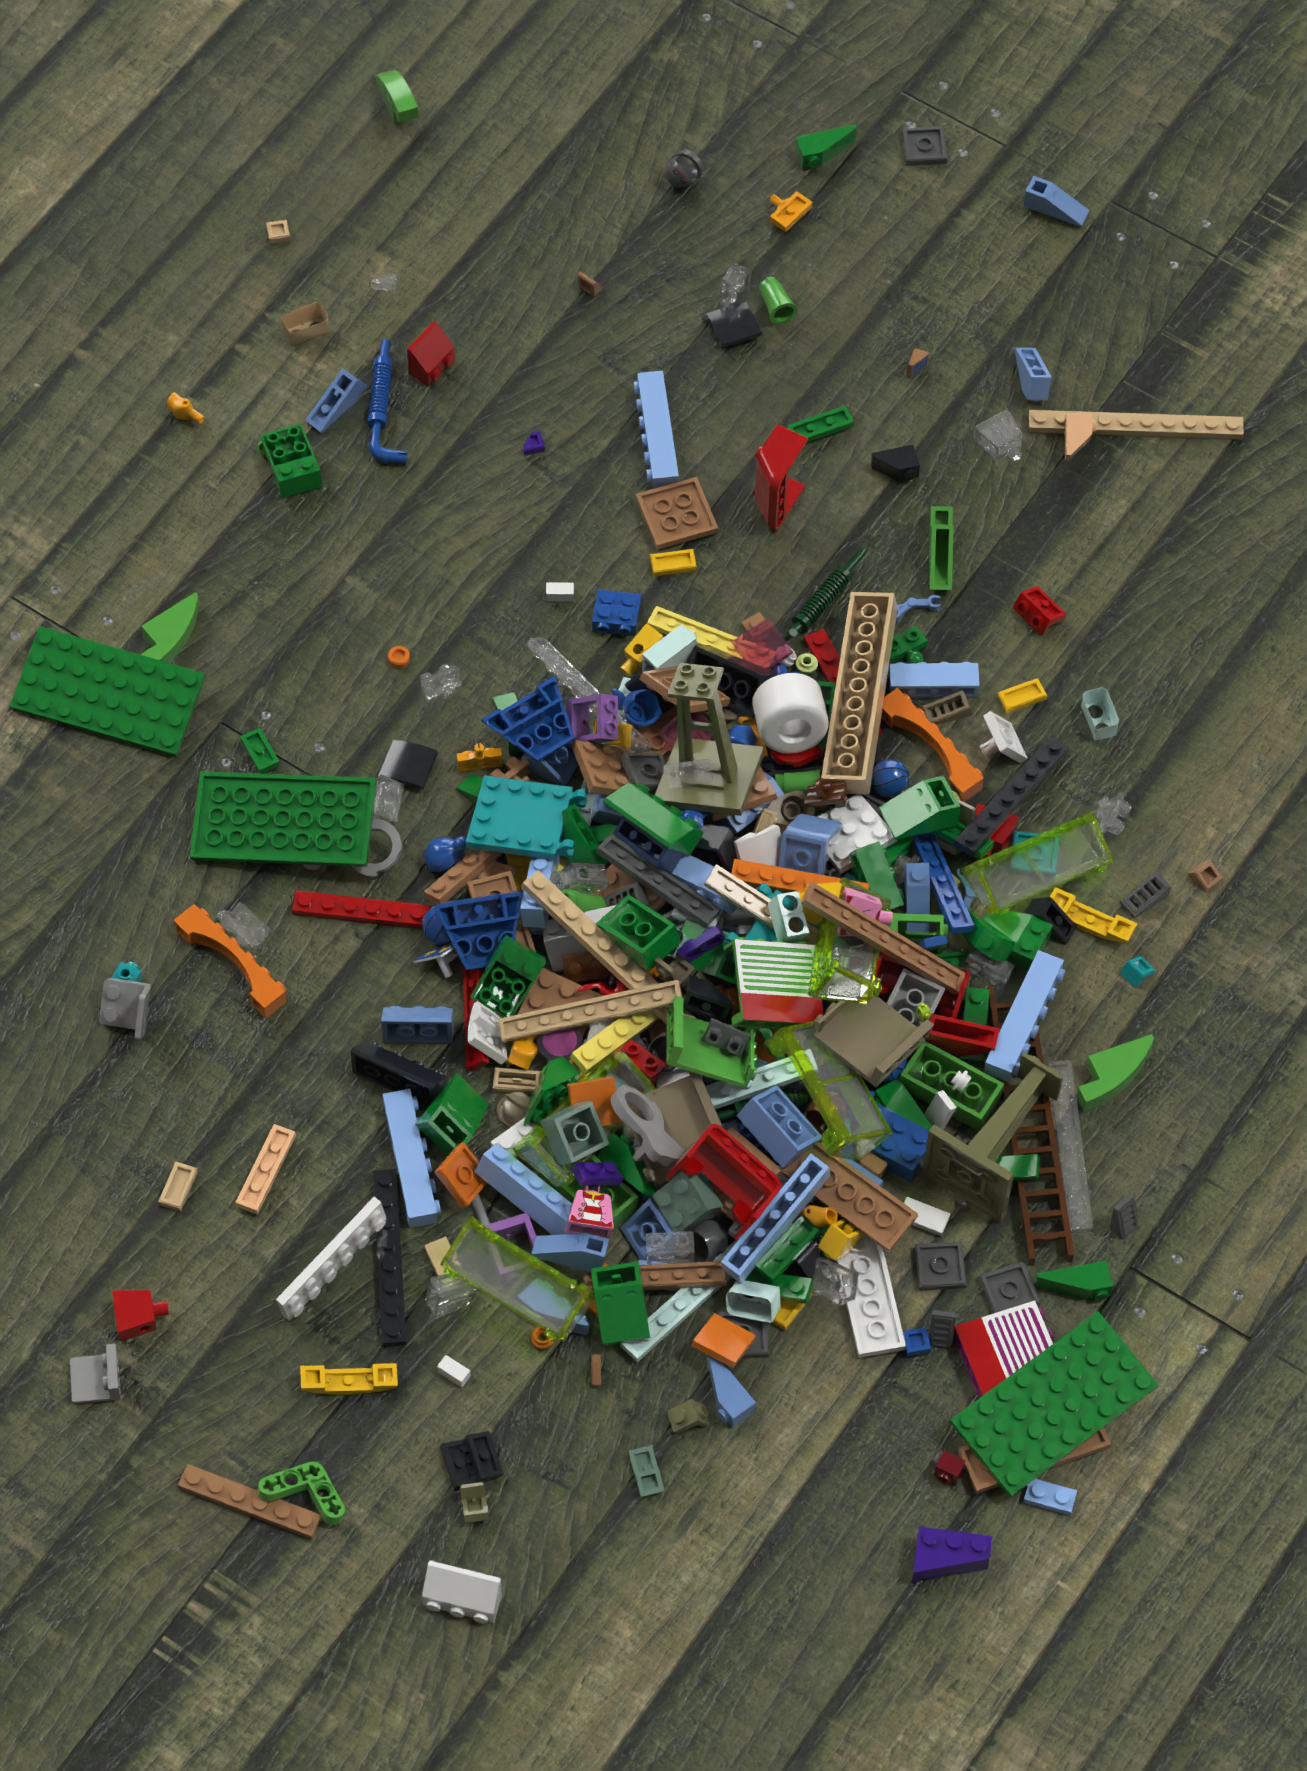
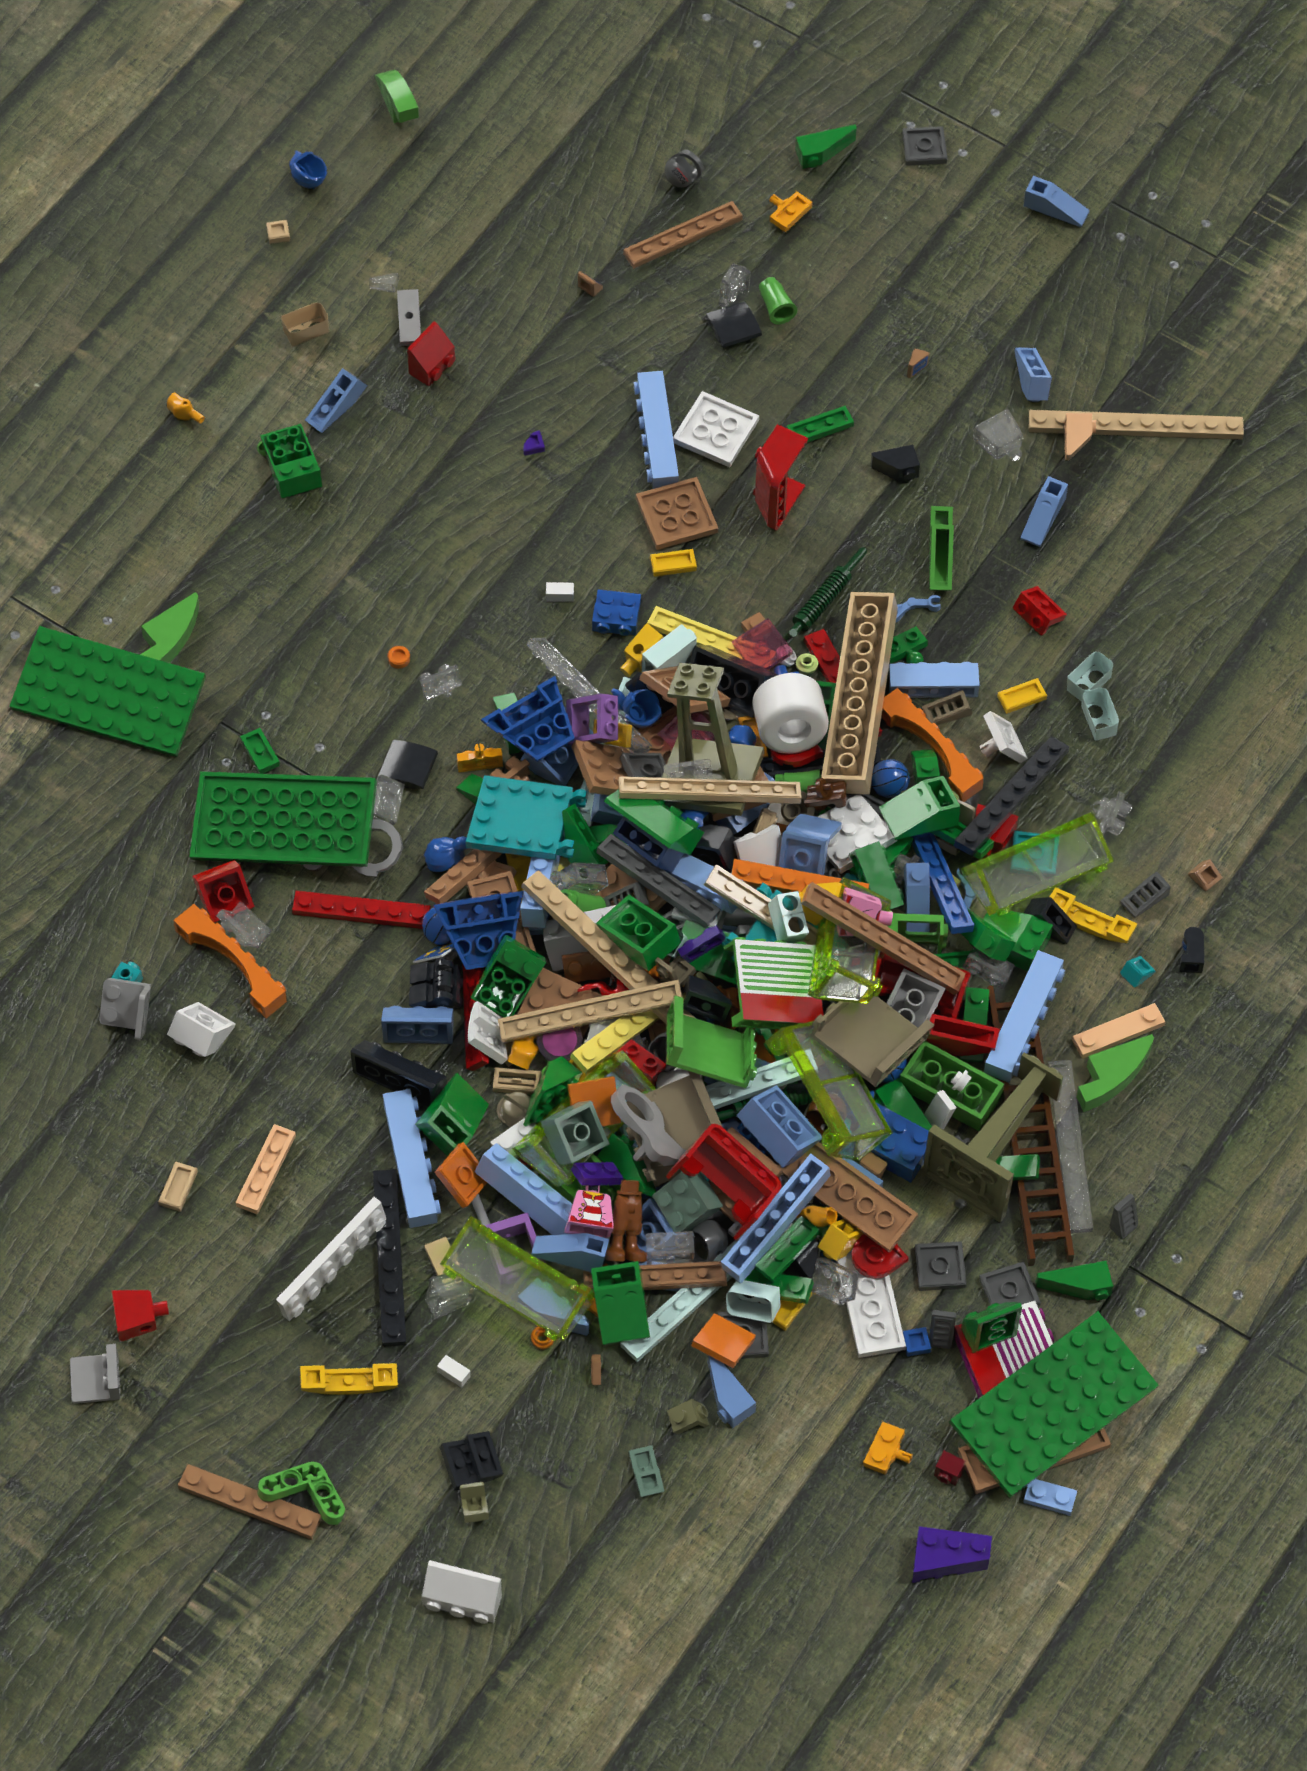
blue piece [367,339,407,465] -> none
dark grey hips [702,1018,750,1057] -> none
white tile [904,1197,951,1237] -> none
lime piece [916,1003,931,1021] -> none
blue tile [917,935,948,952] -> none
none -> white slope [167,1002,236,1057]
none -> red slope [192,860,254,922]
none -> blue hair [289,151,327,189]
none -> light grey tile [397,289,421,346]
none -> black hips [409,959,463,1009]
none -> dark orange piece [604,1180,647,1262]
none -> tan tile [618,777,801,804]
none -> medium nougat tile [623,201,743,269]
none -> white plate [673,391,759,467]
none -> red tile [851,1234,909,1279]
none -> light orange plate [863,1421,913,1475]
none -> green slope [911,749,940,785]
none -> green slope [961,1302,1022,1353]
none -> medium blue slope [1020,476,1068,547]
none -> light aqua piece [1067,652,1113,701]
none -> light nougat plate [1072,1003,1165,1059]
none -> black leg [1179,927,1204,973]

